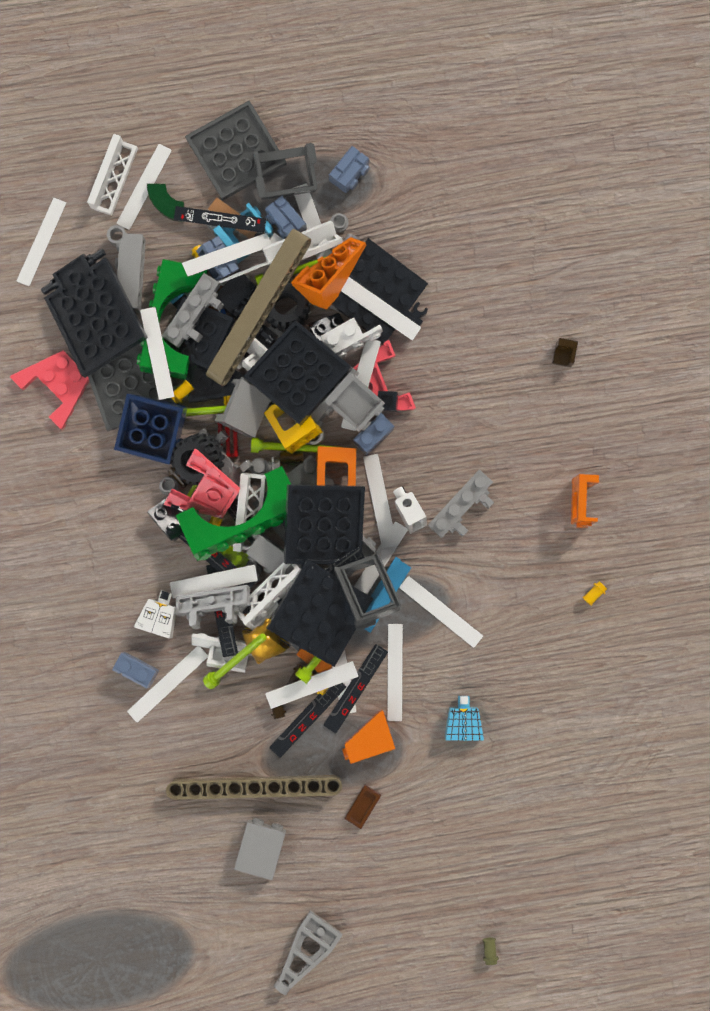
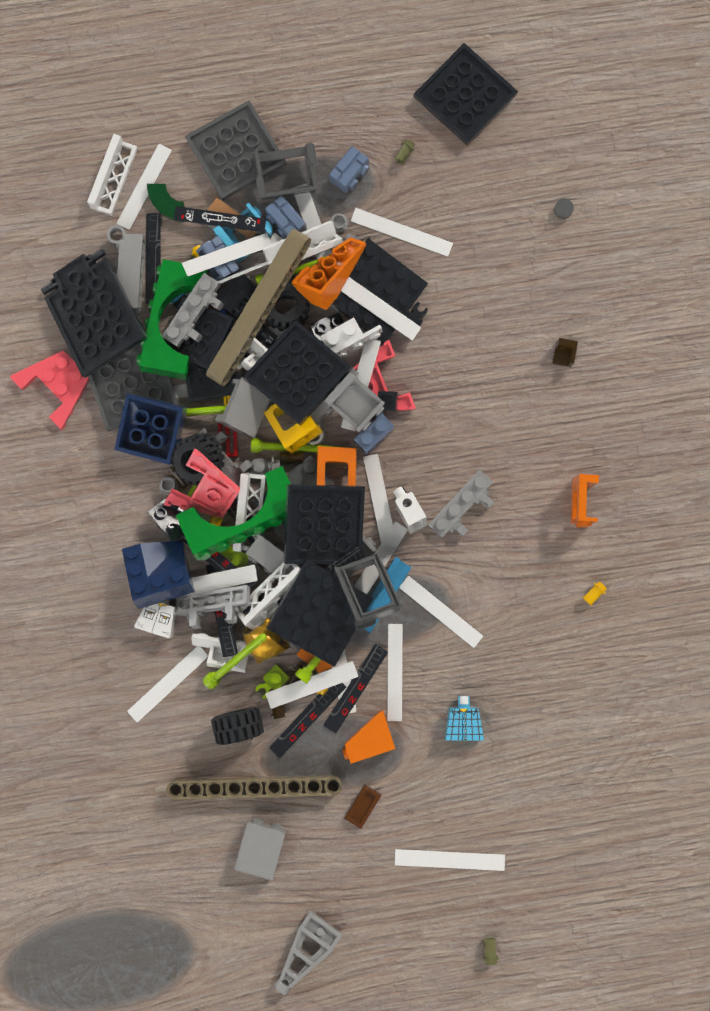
white sticker [17,198,66,286] -> none
sand blue brick [112,652,159,689] -> none
white sticker [140,307,174,400] -> none
yellow pin [171,380,194,404] -> none
none -> dark blue slope [122,540,195,609]
none -> black sticker [146,213,161,304]
none -> black tyre [211,707,264,745]
none -> lime plate [255,664,290,699]
none -> white sticker [351,208,453,256]
none -> olive pin [394,139,415,165]
none -> white sticker [395,849,505,871]
none -> black plate [413,43,518,145]
none -> dark grey tile [554,199,574,219]

